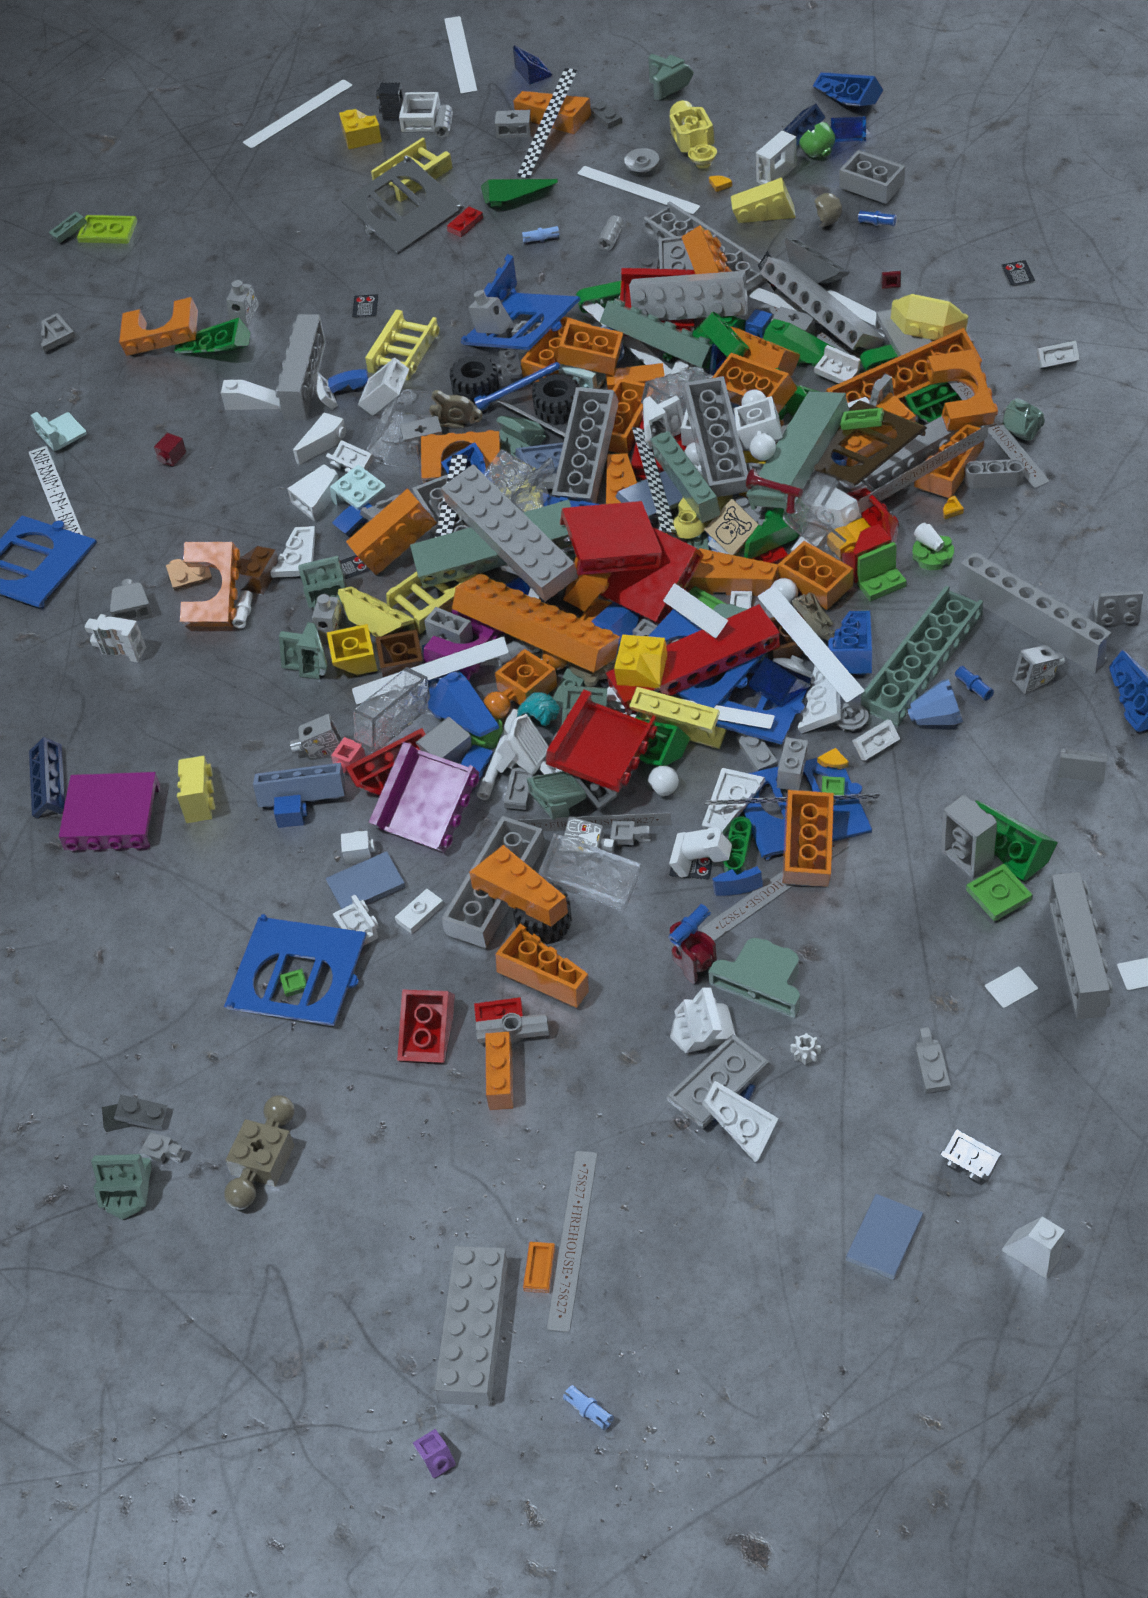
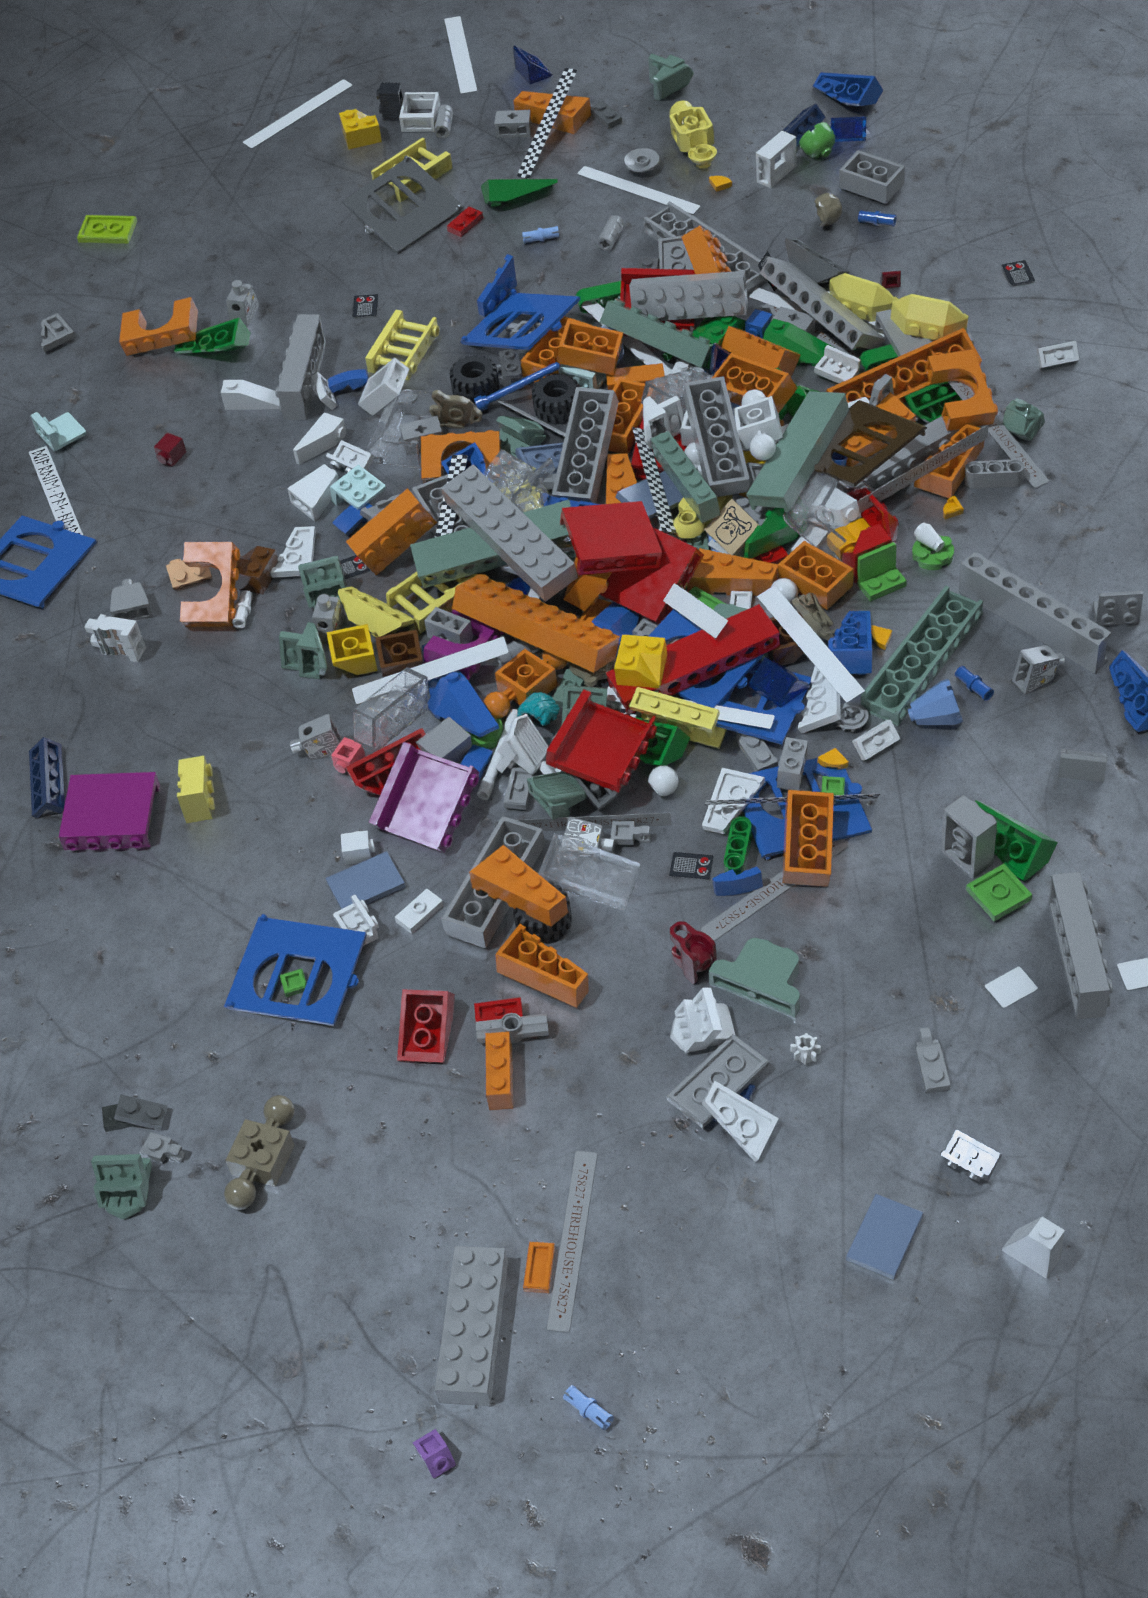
sand green plate [49,212,87,243] -> none
sand blue brick [253,763,346,807] -> none
blue brick [274,795,308,828] -> none
light grey torso [469,290,513,334] -> none
blue pin [668,904,711,947] -> none
white piece [669,827,732,877] -> none
green beam [700,311,749,357] -> none
light yellow wedge [731,177,796,223] -> none
dark red piece [746,468,803,514] -> none
light grey dish [773,655,813,678] -> none
bright green tile [840,408,884,430] -> none
none -> light yellow wedge [830,273,898,322]
none -> light orange tile [871,625,892,650]

